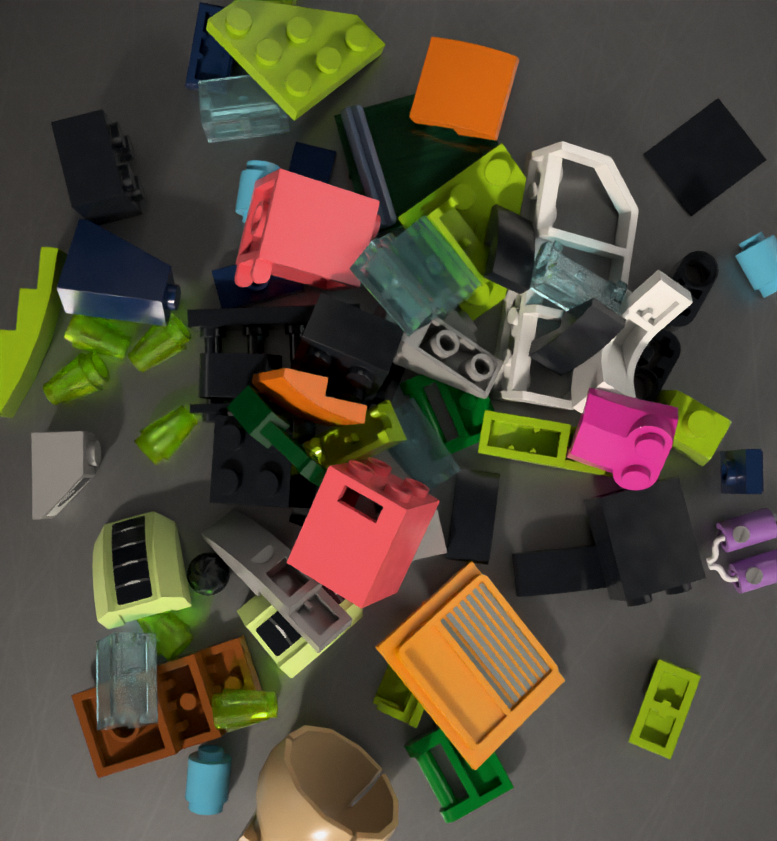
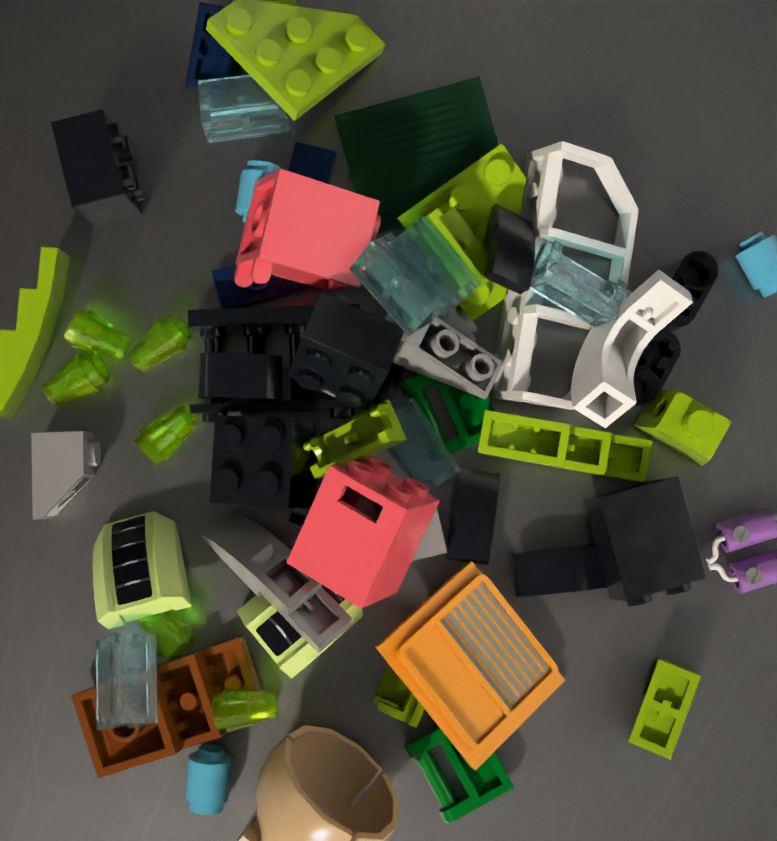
dark blue slope [57,219,181,326] -> none
black plate [187,552,230,596] -> none
dark green piece [227,385,328,487] -> none
orange slope [252,368,367,427] -> none
sand blue axle [341,105,397,229] -> none
orange slope [409,36,519,141] -> none
black slope [528,298,626,376] -> none
dark pink slope [566,388,678,490] -> none
black sticker [643,98,767,216] -> none
dark blue plate [720,449,764,494] -> none

